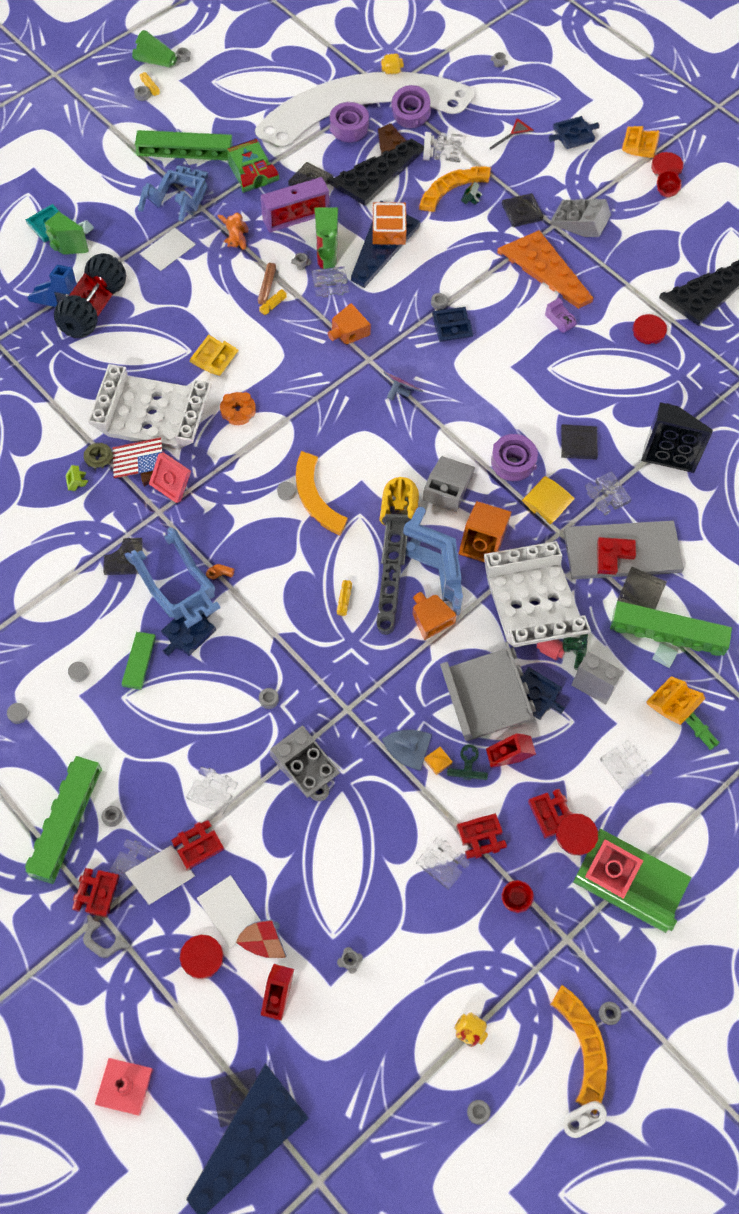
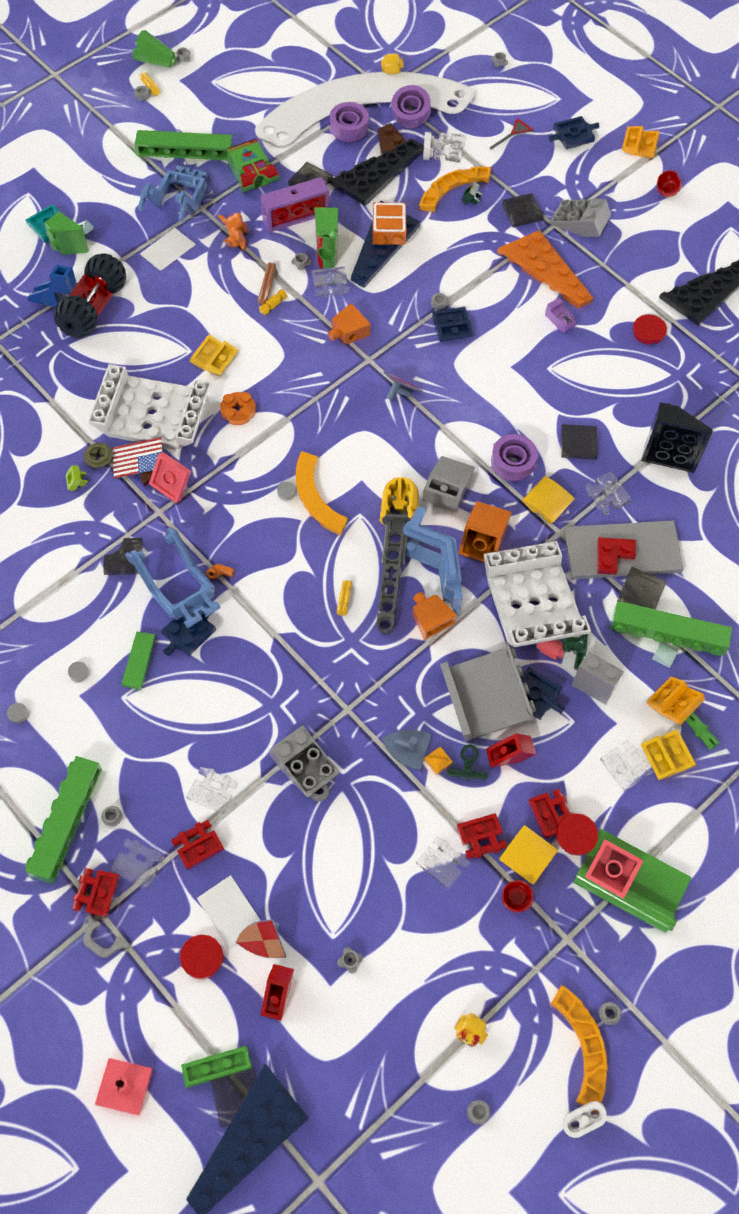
white sticker [125,845,195,905] -> none
light grey tile [259,688,279,709] -> none
red tile [651,152,683,175] -> none
none -> bright green tile [181,1045,252,1088]
none -> yellow slope [499,825,558,885]
none -> yellow slope [640,729,696,780]

